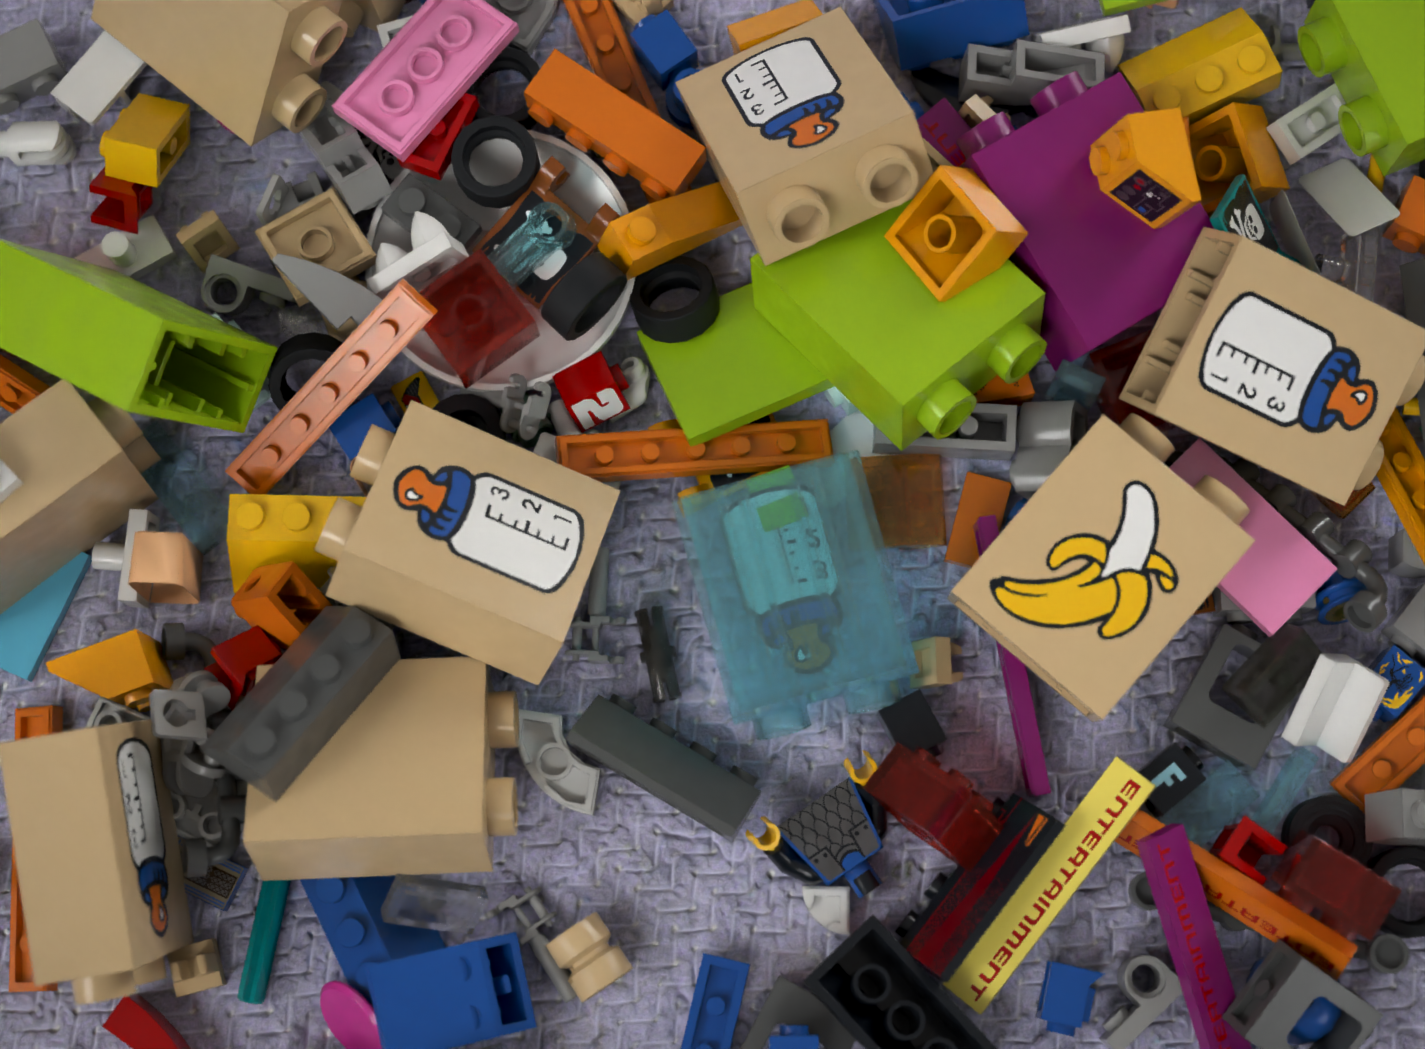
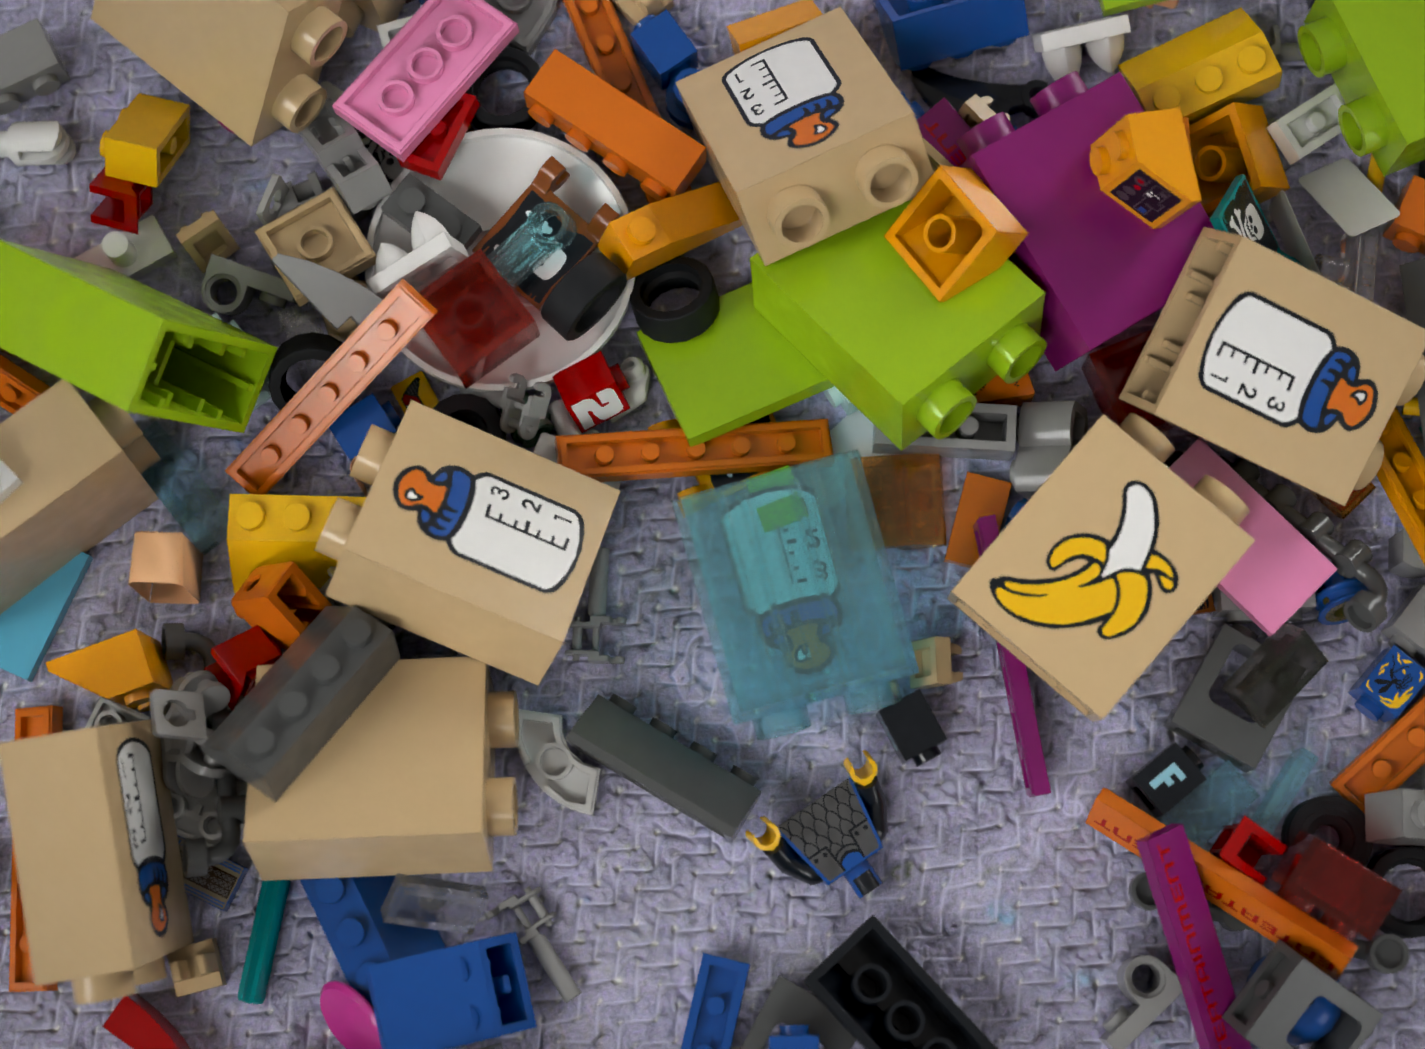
white panel [51,30,147,125] -> none
white tile [92,509,160,608] -> none
black tyre [451,115,541,209] -> none
tan wheel [546,912,633,1003] -> none
clear smoke pin [634,606,682,703] -> none
white tile [802,886,850,935] -> none
clear red brick [863,742,1004,873] -> none
black slope [895,793,1066,982] -> none
light yellow tile [943,756,1157,1015] -> none
light grey slope [958,39,1105,106] -> none
blue window [1035,961,1105,1037] -> none
clear light blue tile [1044,359,1106,413] -> none
white panel [1281,653,1389,763] -> none

